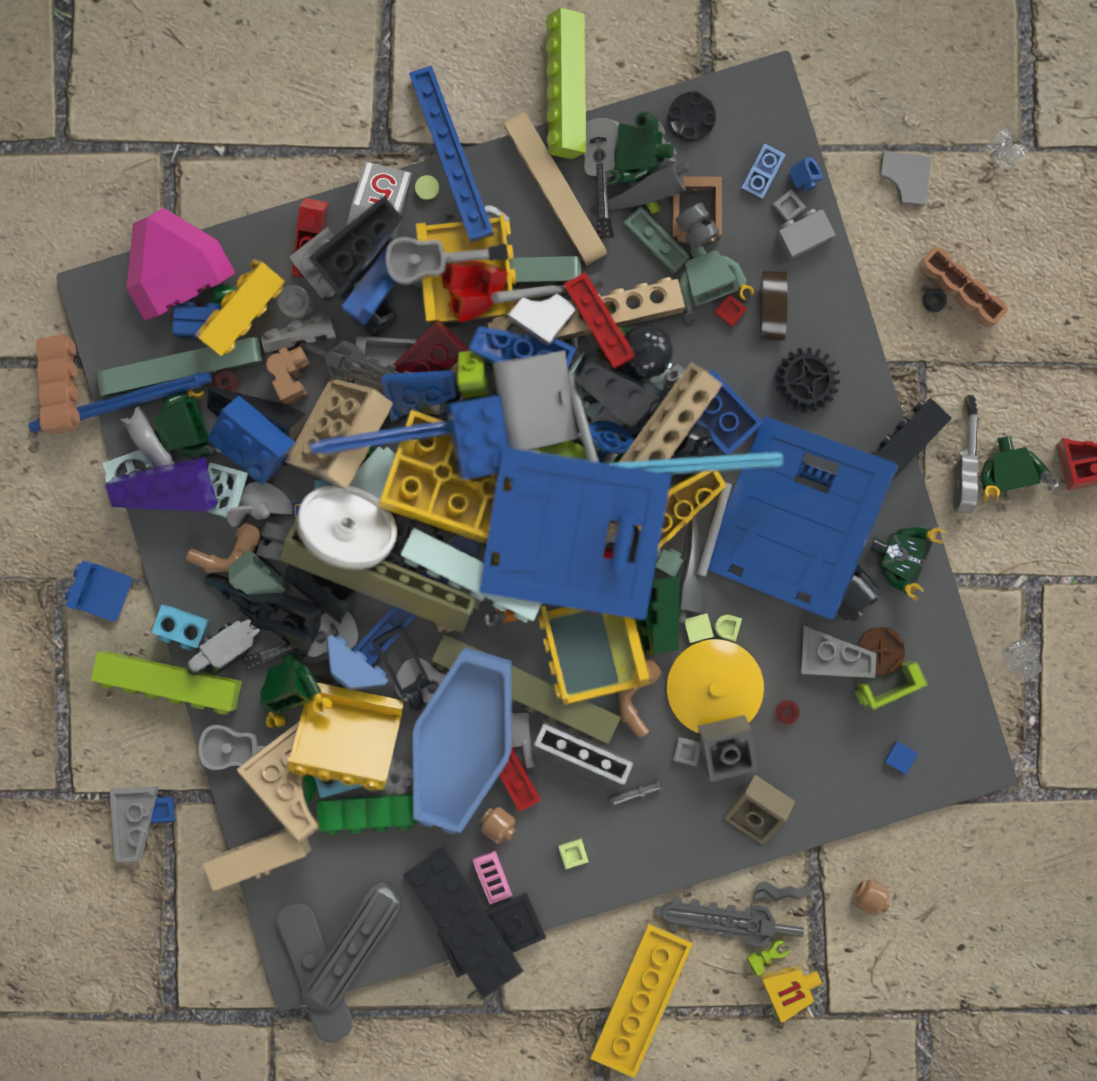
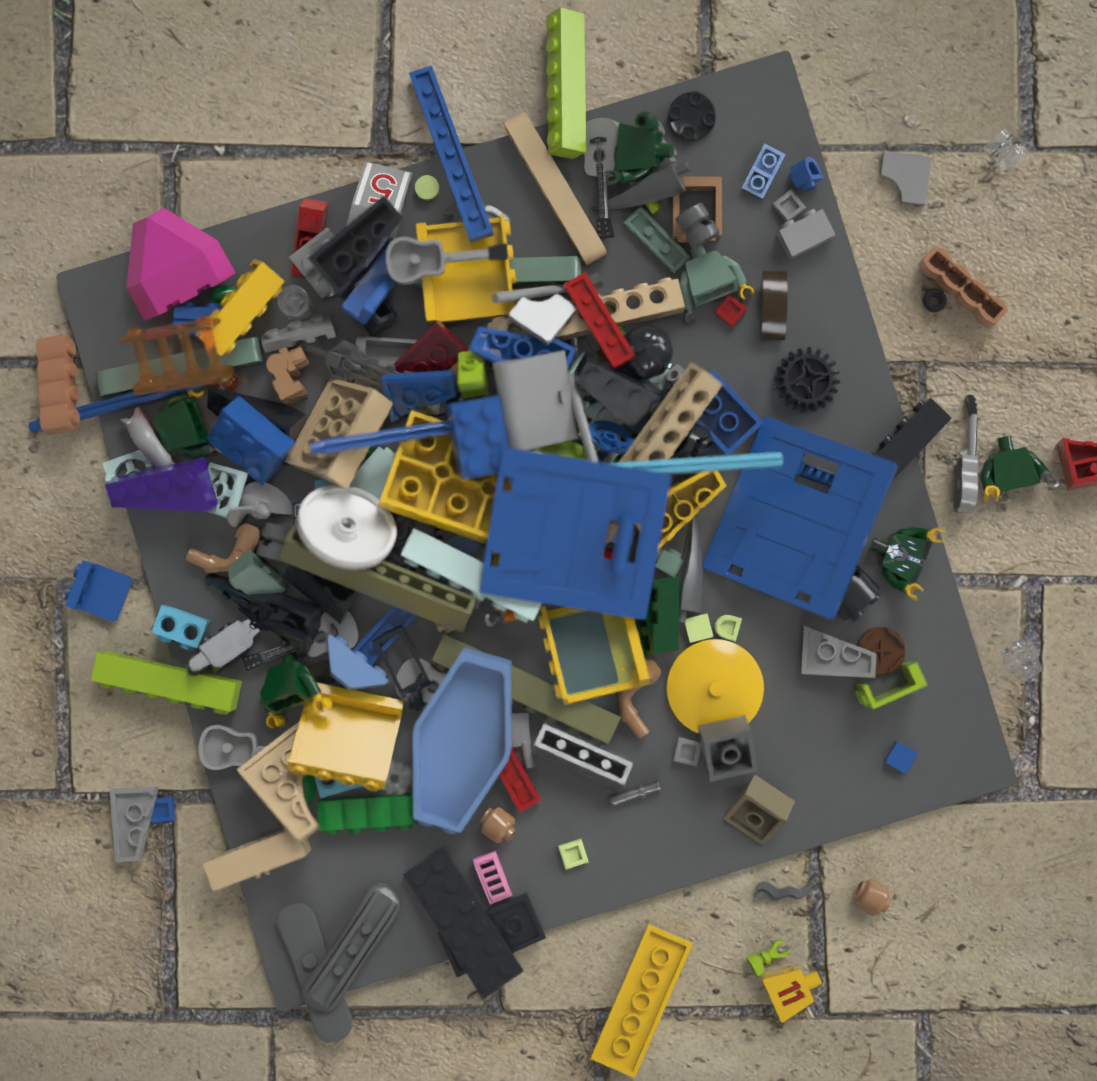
red brick [442,260,508,322] -> none
dark grey bar [655,897,804,947] -> none
light grey bar [697,482,732,577] -> none
clear red plate [775,700,800,724] -> none
none -> clear orange fence [120,316,234,395]

